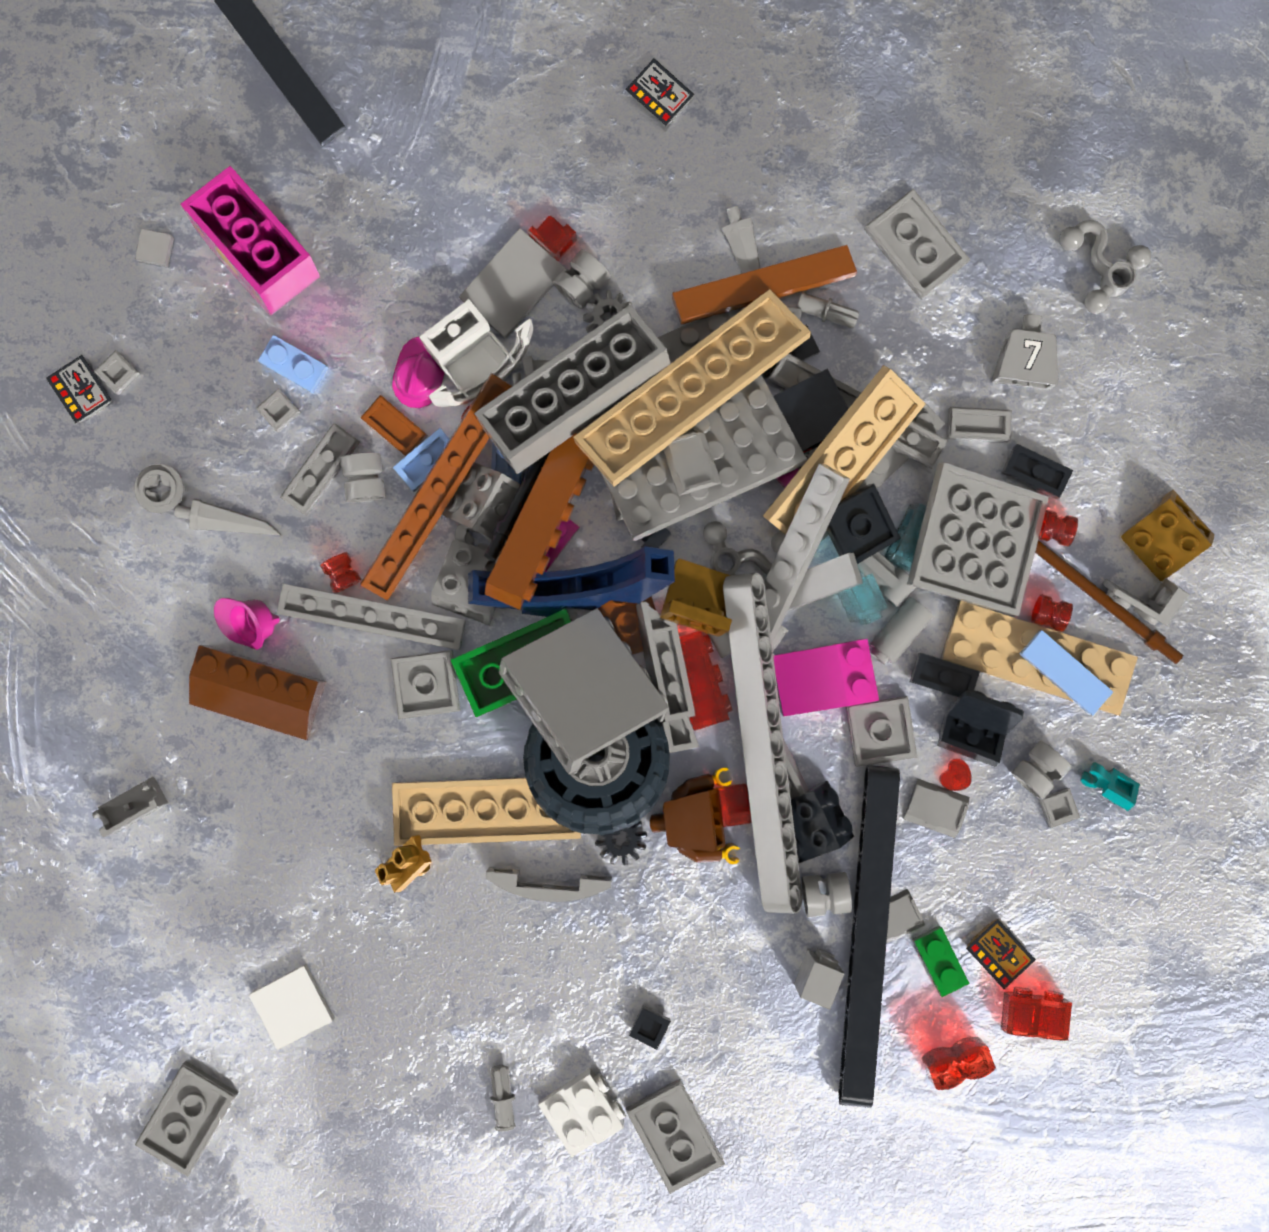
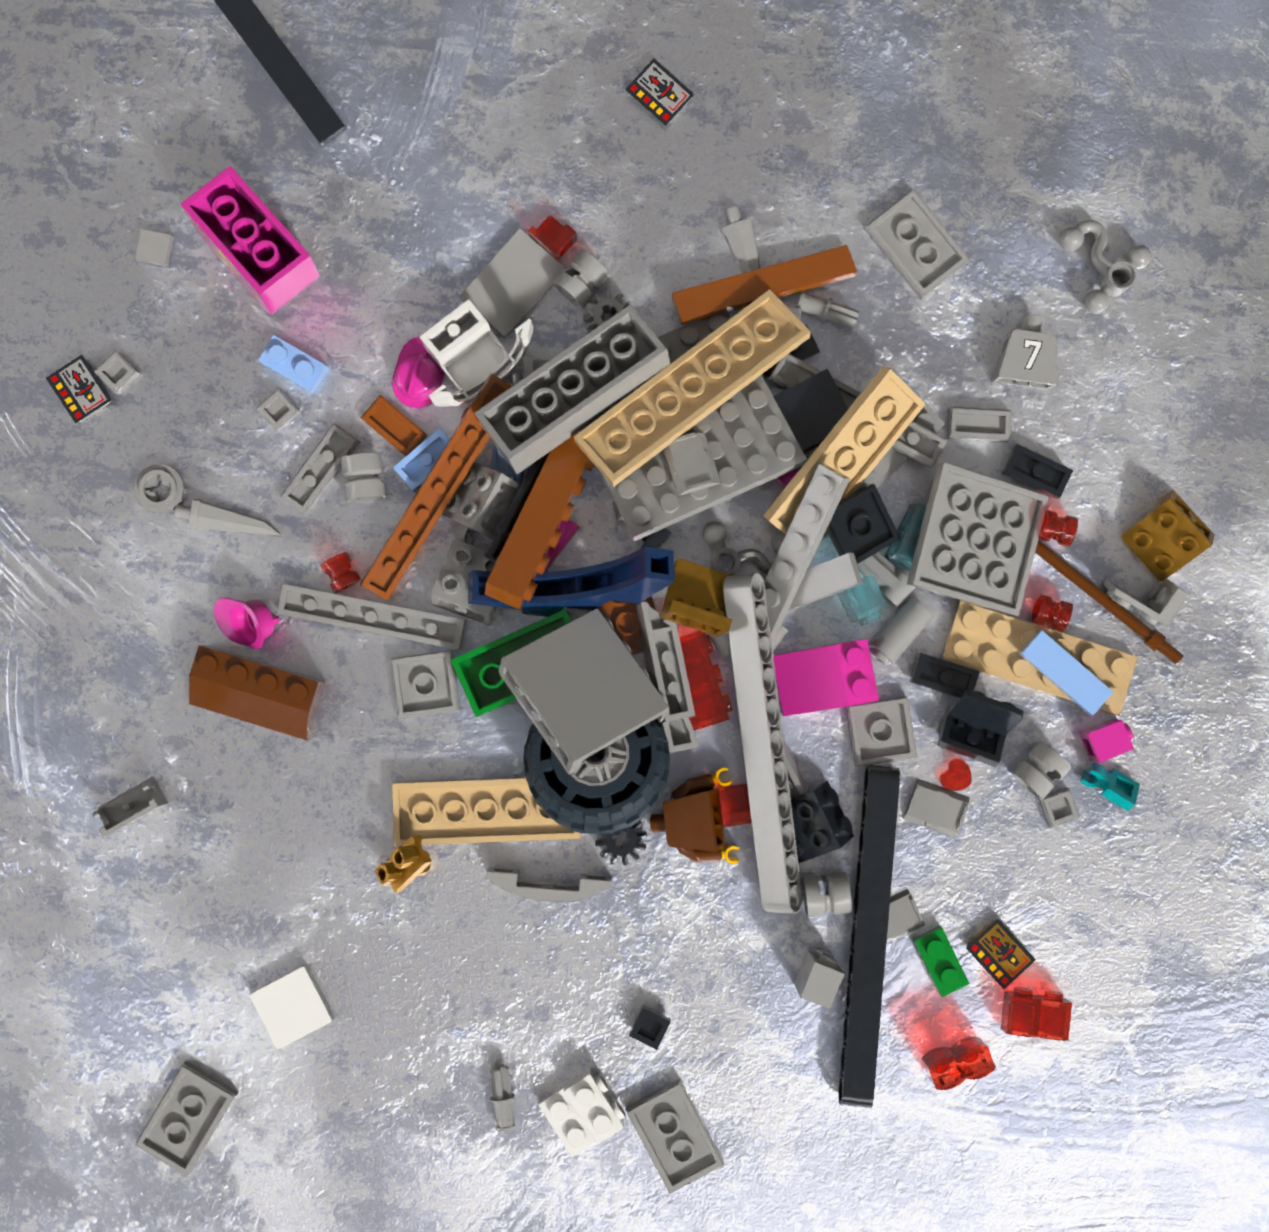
none -> dark pink brick [1079,719,1134,763]

